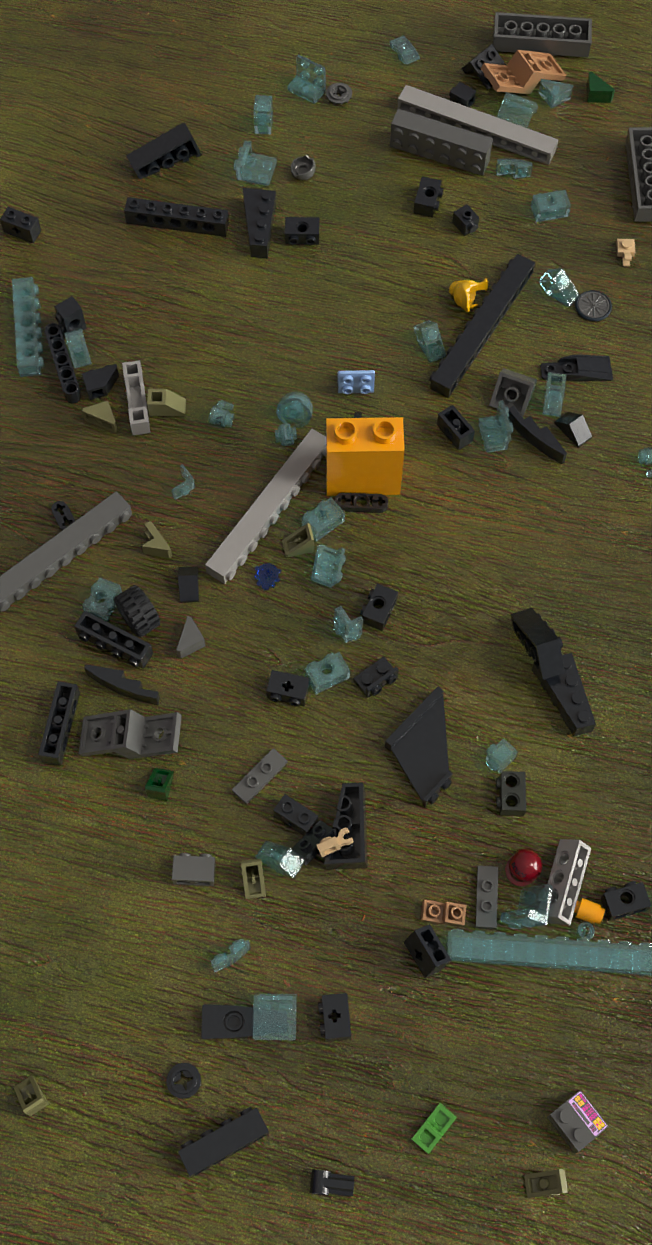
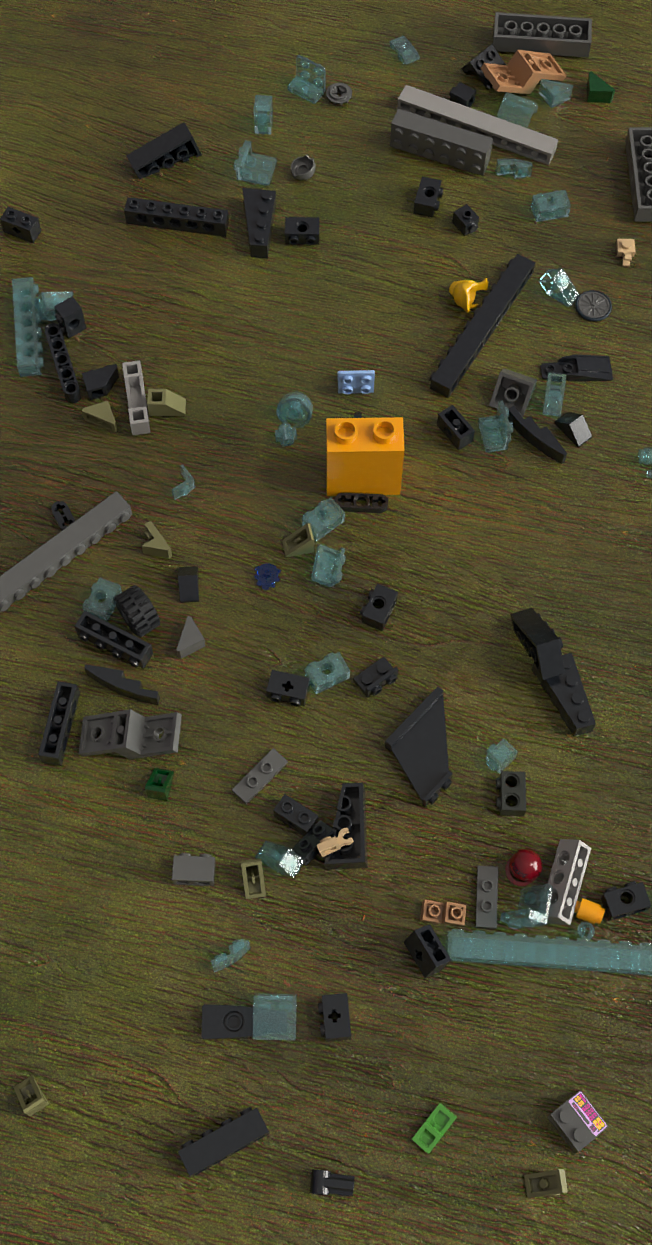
clear light blue slope [64,329,92,369] -> none
black gear [166,1063,201,1099] -> none
light grey brick [205,429,326,584] -> none
clear light blue piece [209,400,234,427] -> none
clear light blue bracket [333,606,363,643] -> none
clear light blue slope [413,320,446,362] -> none
none -> clear light blue slope [35,291,73,321]

